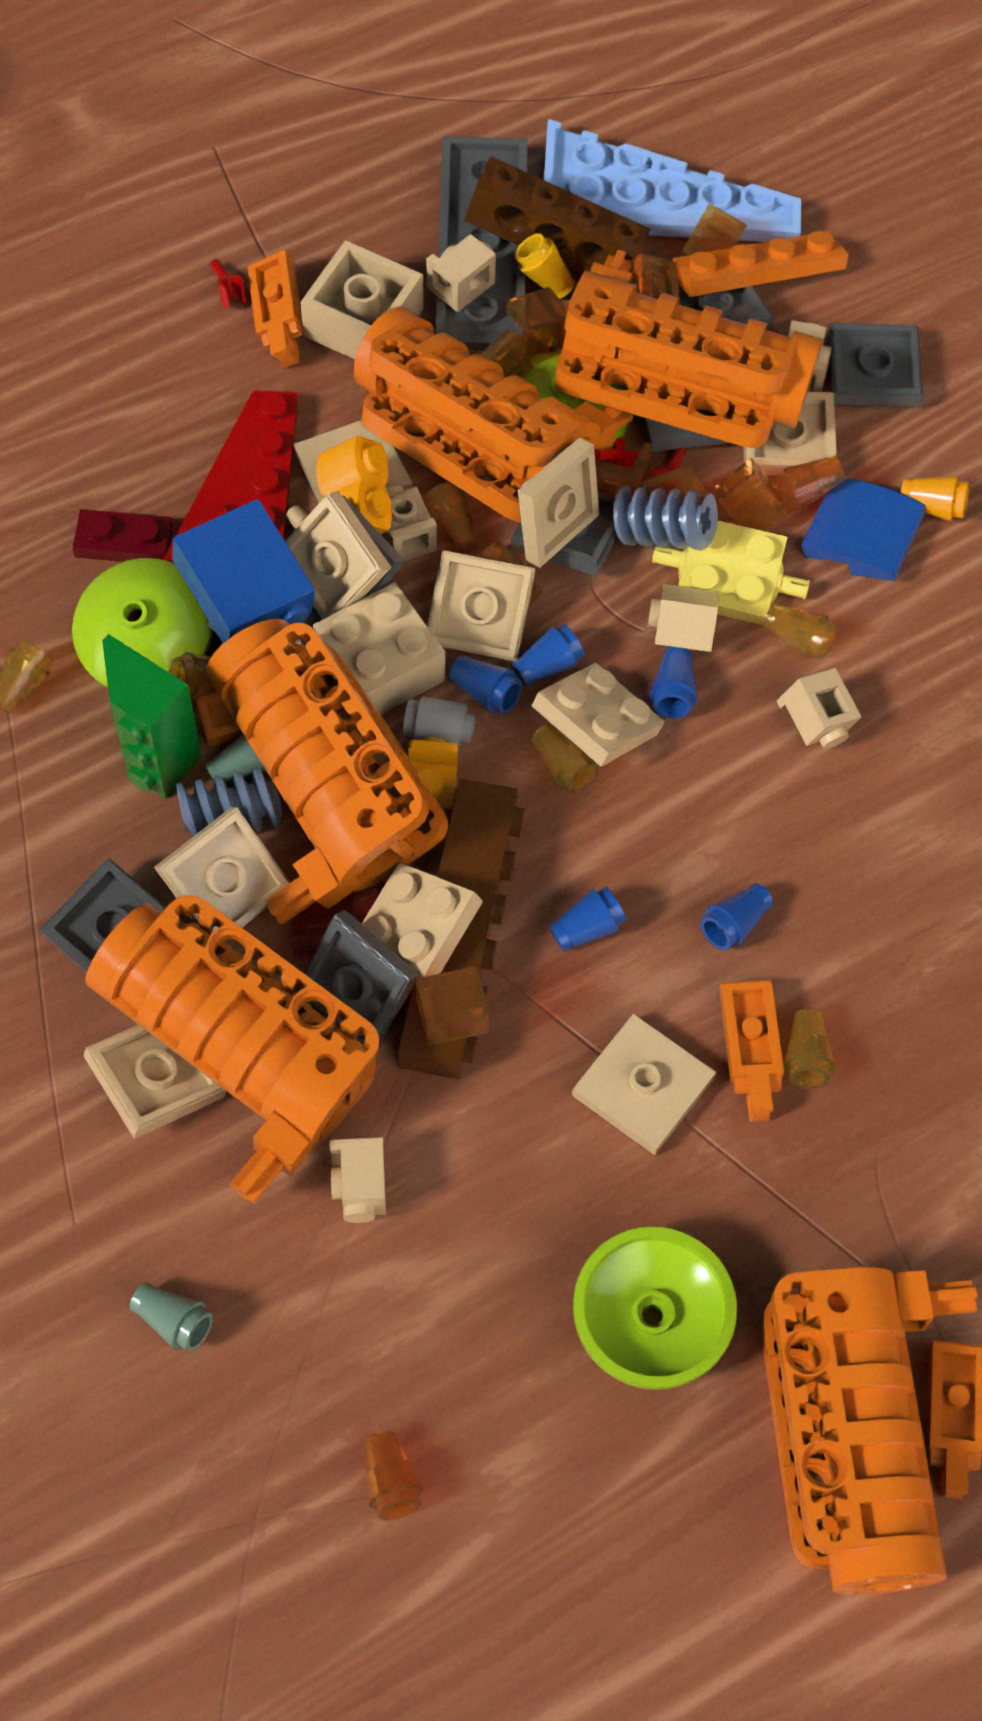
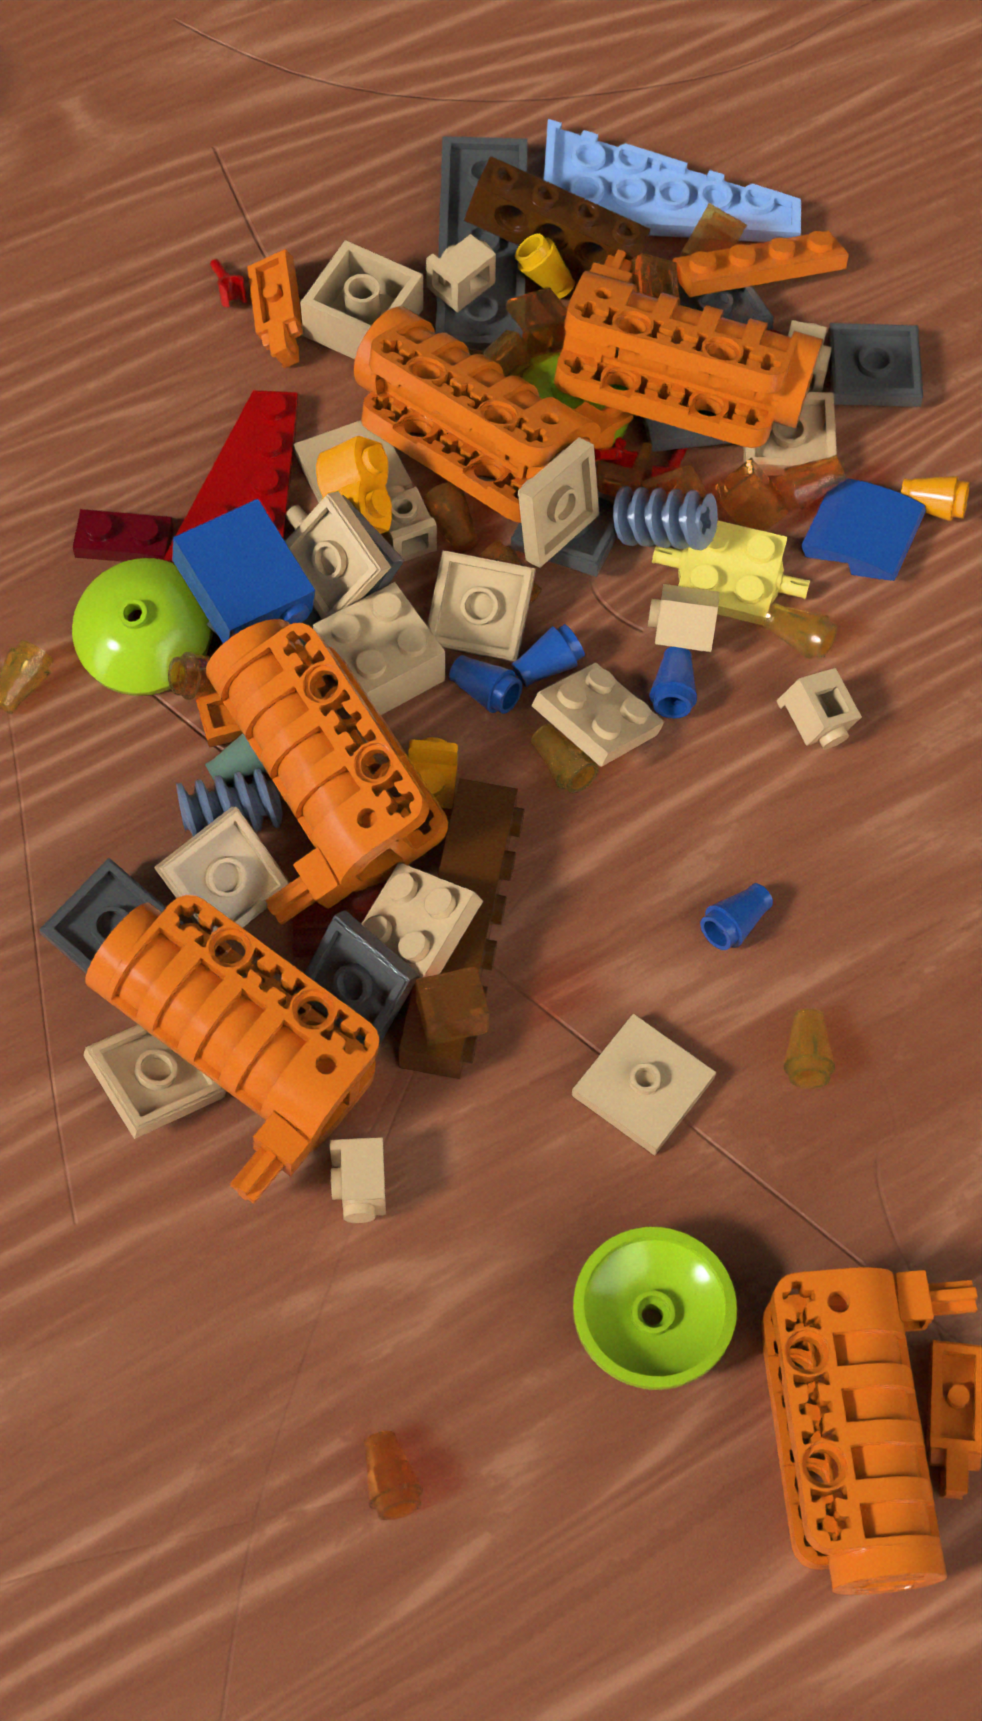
green slope [102,634,202,799] -> none
sand green cone [130,1282,213,1352] -> none
light grey brick [403,696,475,751] -> none
blue cone [549,886,627,952] -> none
orange hinge [719,980,784,1122] -> none

